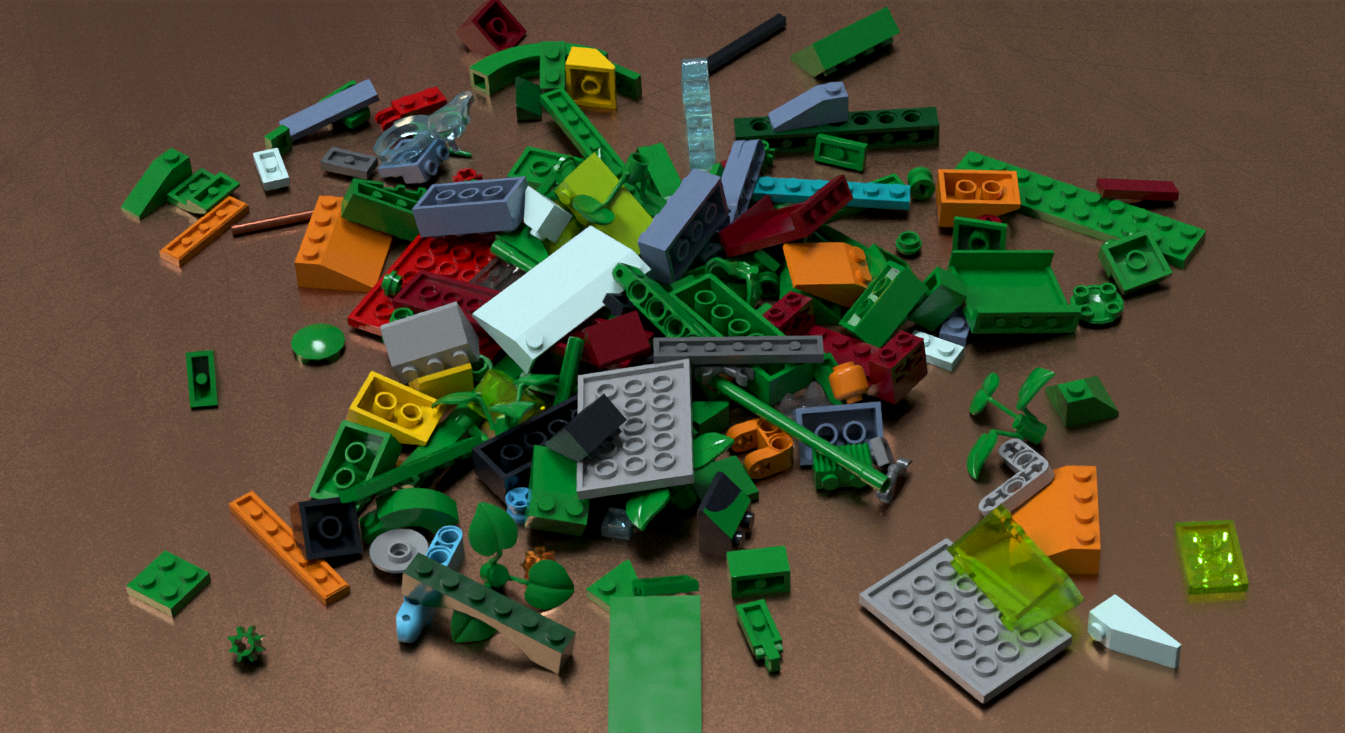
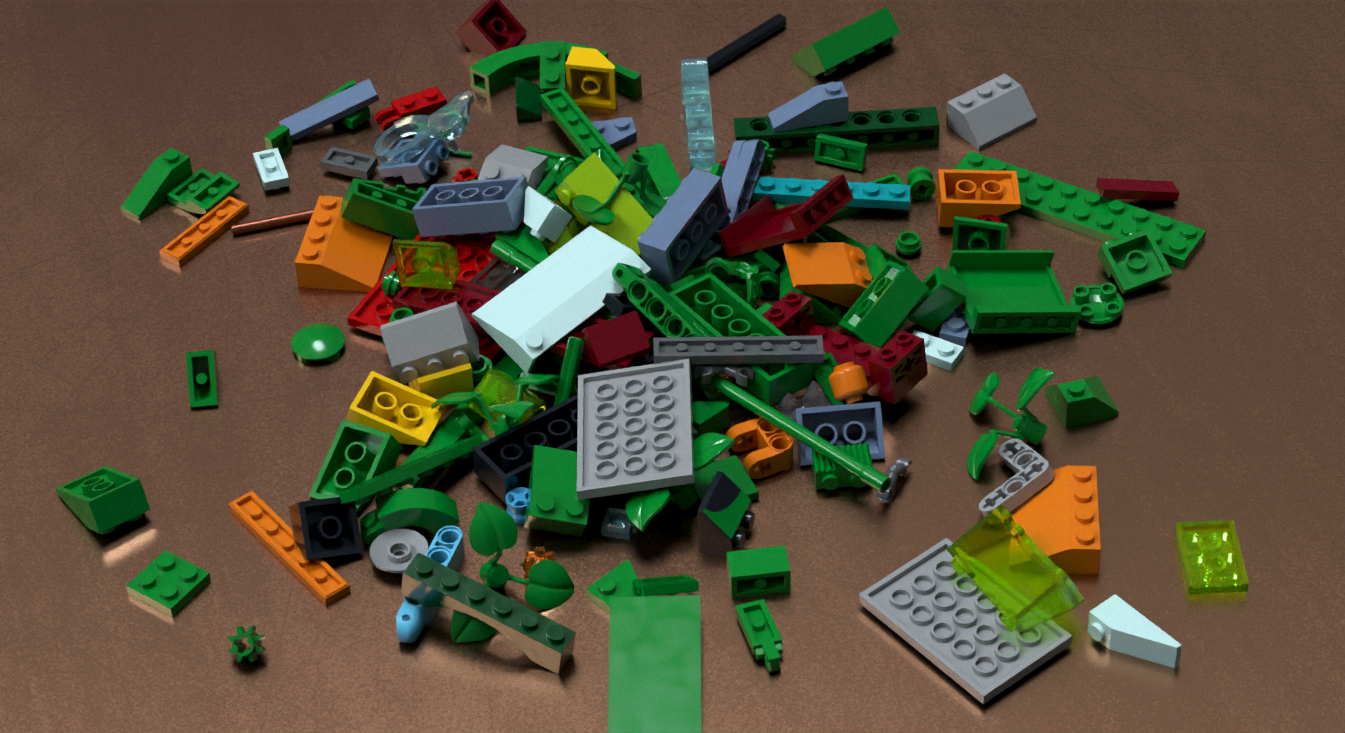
black slope [544,394,627,462] -> none
dark grey plate [869,436,895,470] -> none
none -> green slope [55,466,150,534]
none -> clear neon green slope [392,239,460,289]
none -> light grey slope [477,144,549,190]
none -> sand blue wing [591,117,637,151]
none -> light grey slope [946,73,1037,150]

